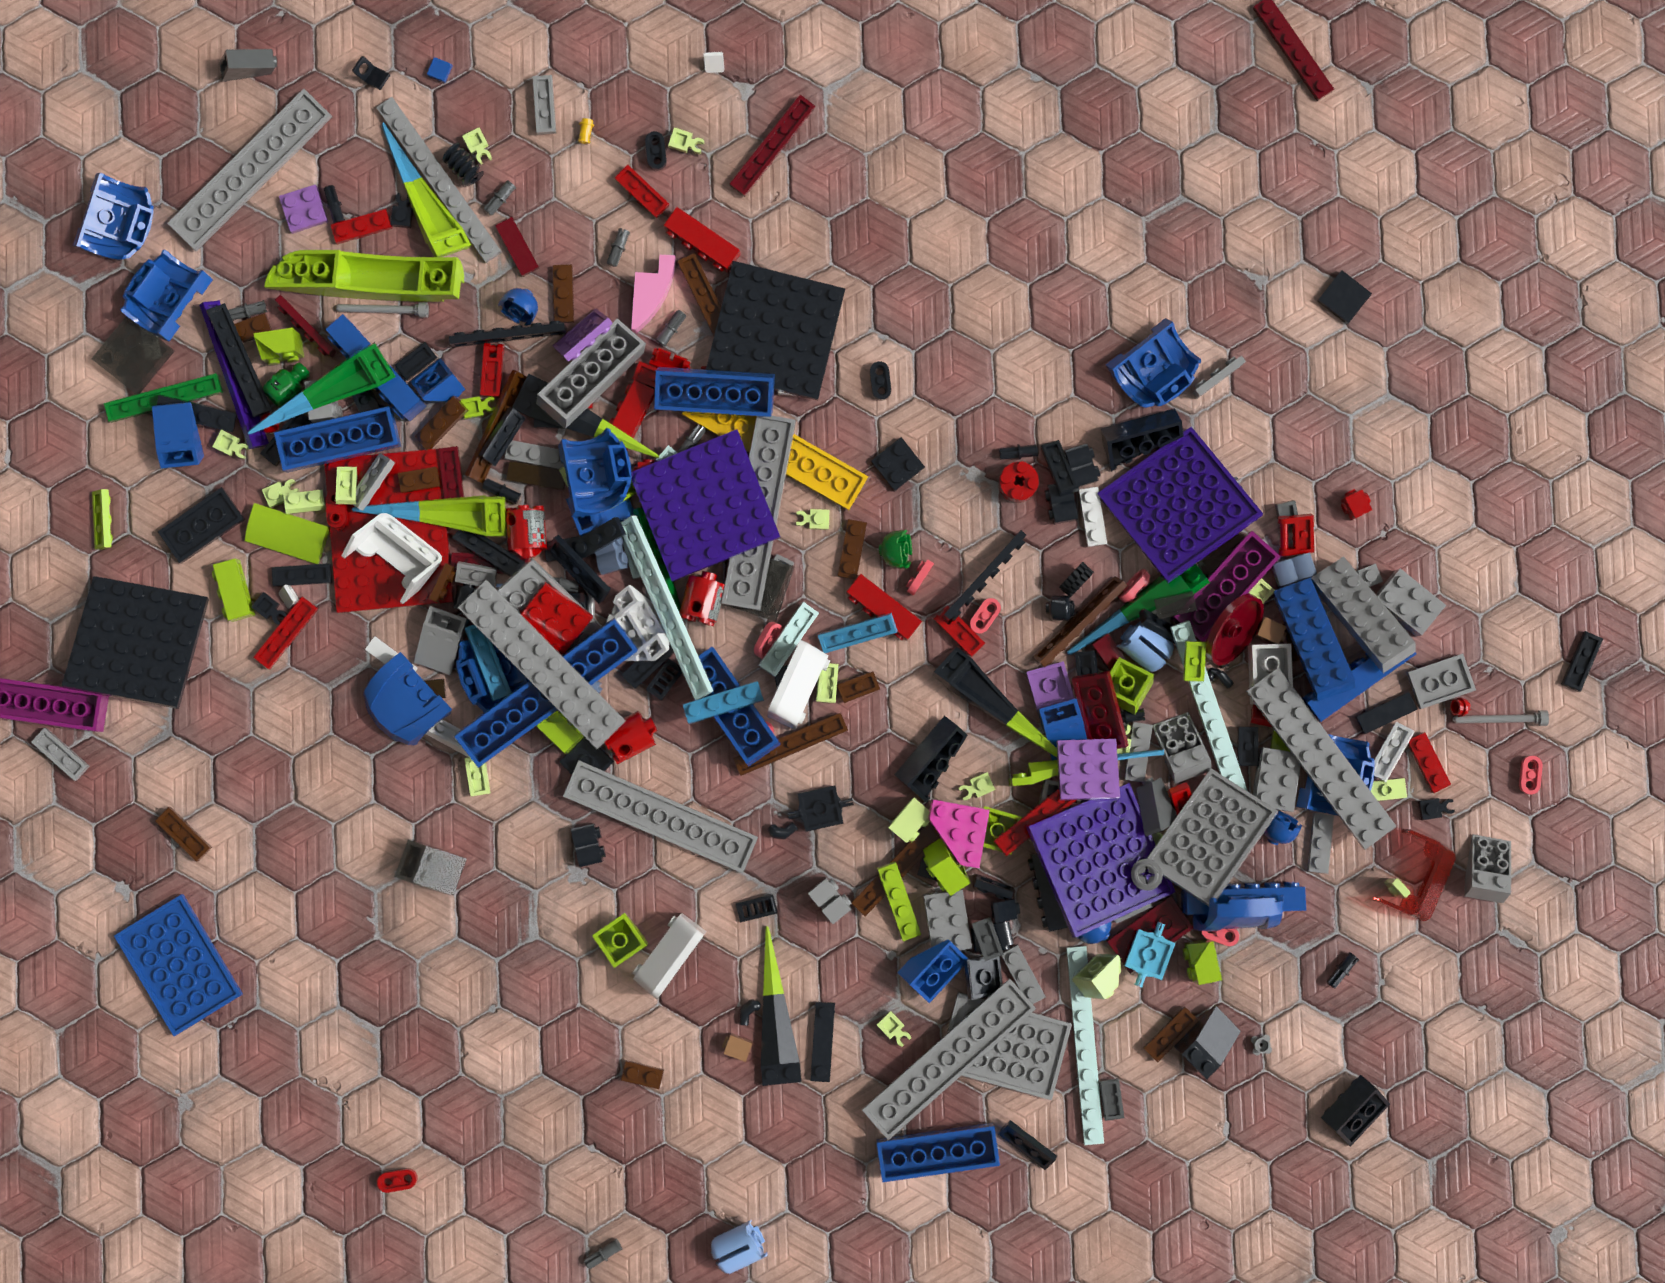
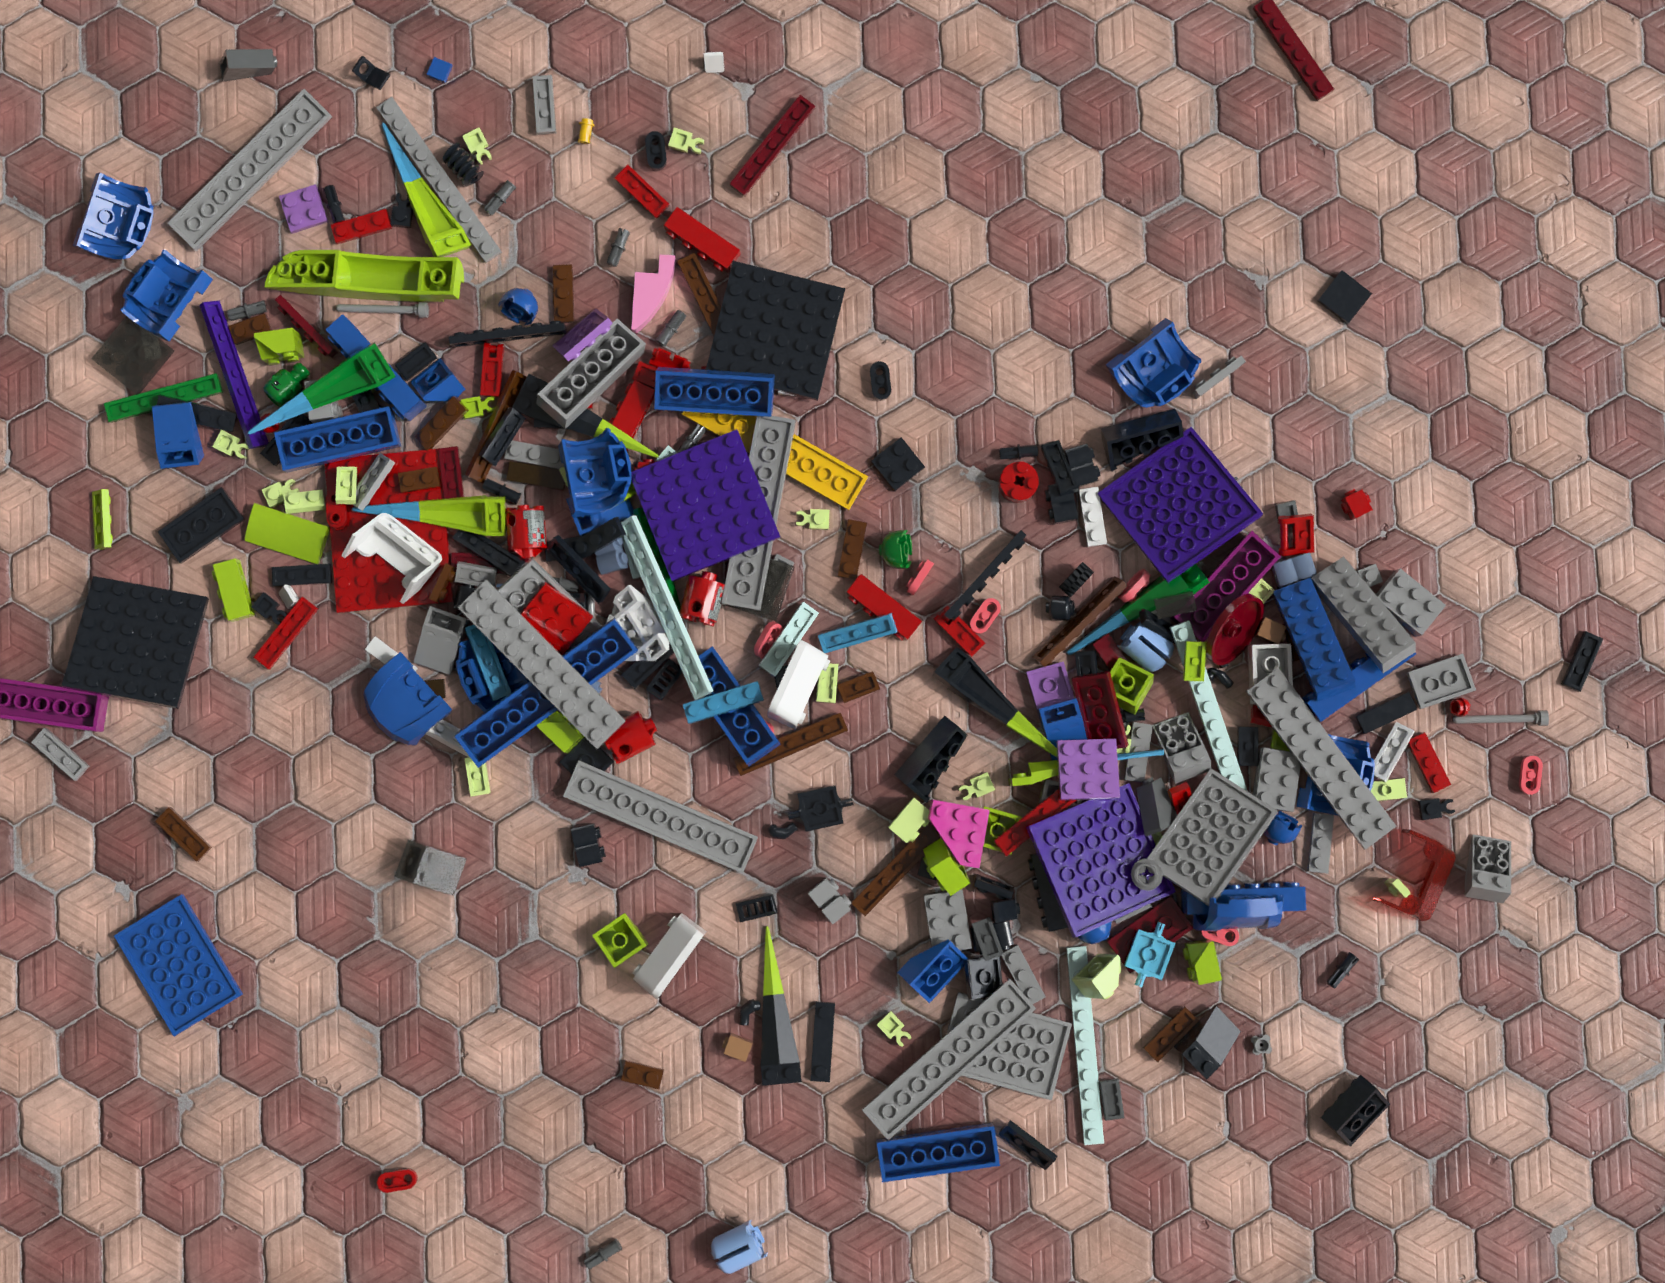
black plate [206,303,272,418] -> none
dark red tile [495,217,539,277] -> none
lime plate [877,861,921,942] -> none

